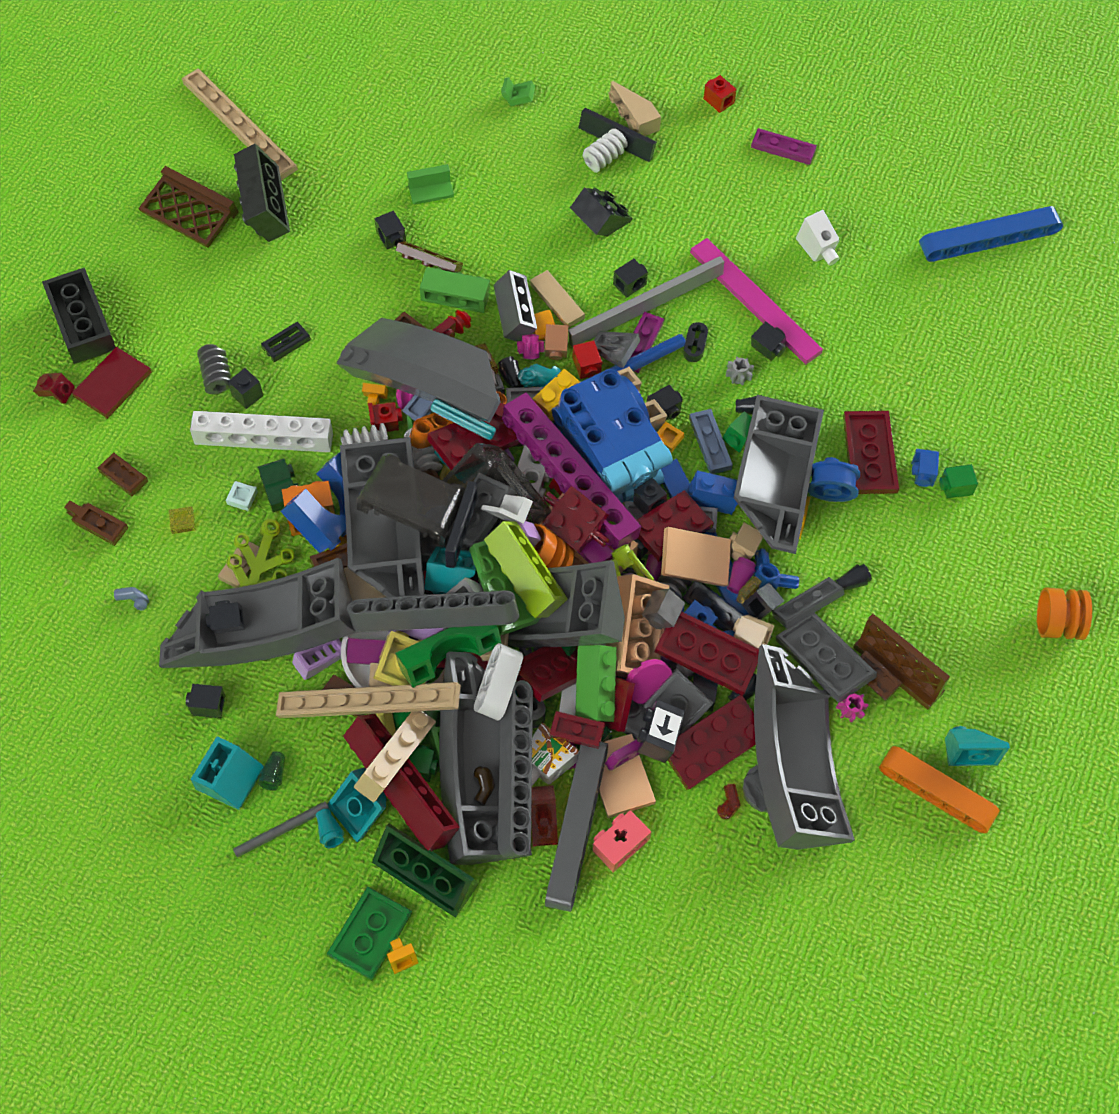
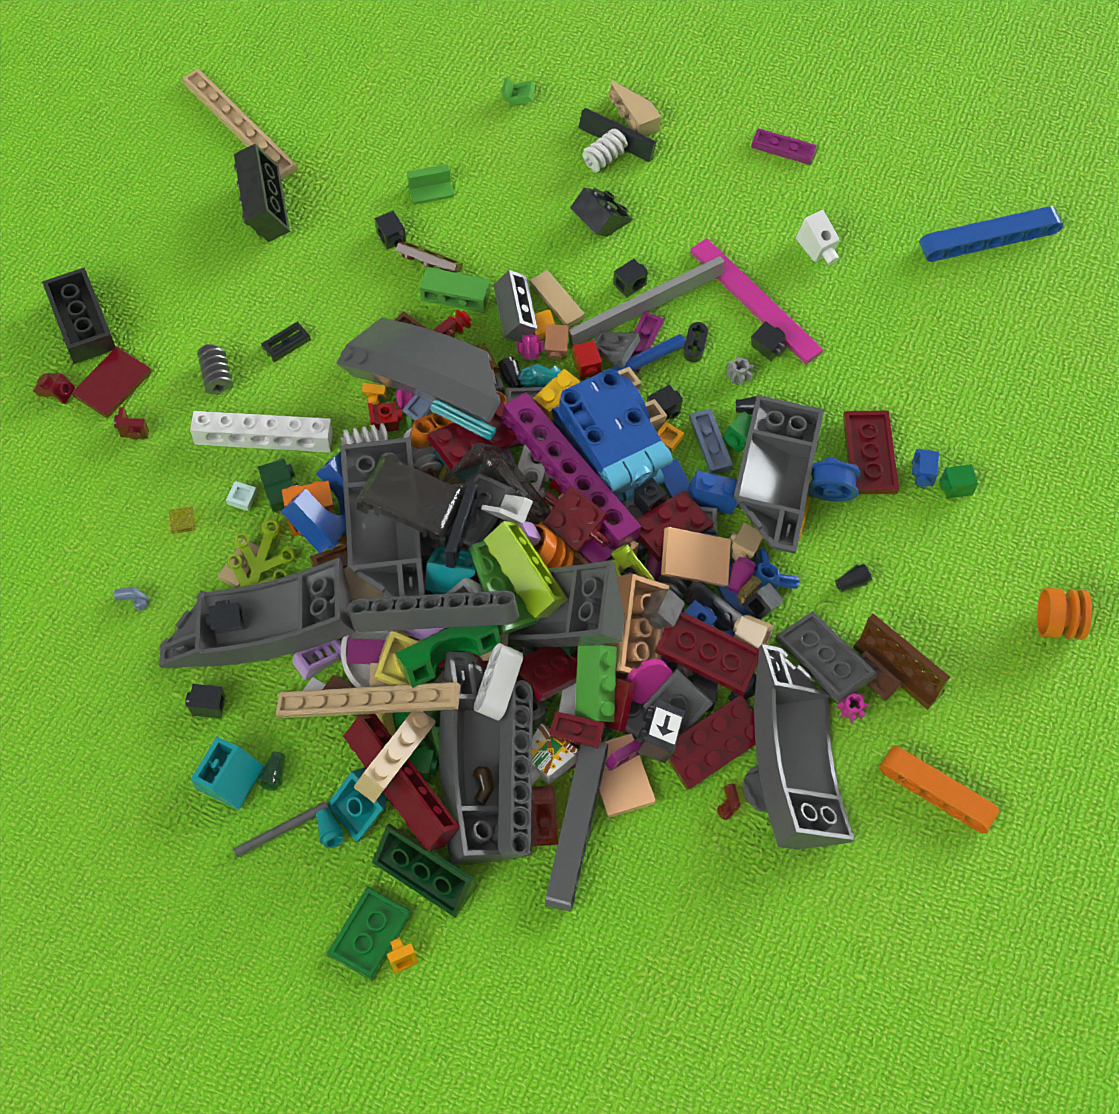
reddish brown hinge [64,500,128,546] -> none
reddish brown plate [97,452,148,497] -> none
reddish brown fence [138,166,239,248] -> none
black brick [228,368,263,409] -> none
coral brick [592,810,651,873] -> none
red brick [703,75,737,113] -> none
dark grey tile [772,577,844,629] -> none
teal slope [945,726,1010,766] -> none
none -> dark red bracket [114,407,149,440]
none -> white sticker [303,677,325,691]

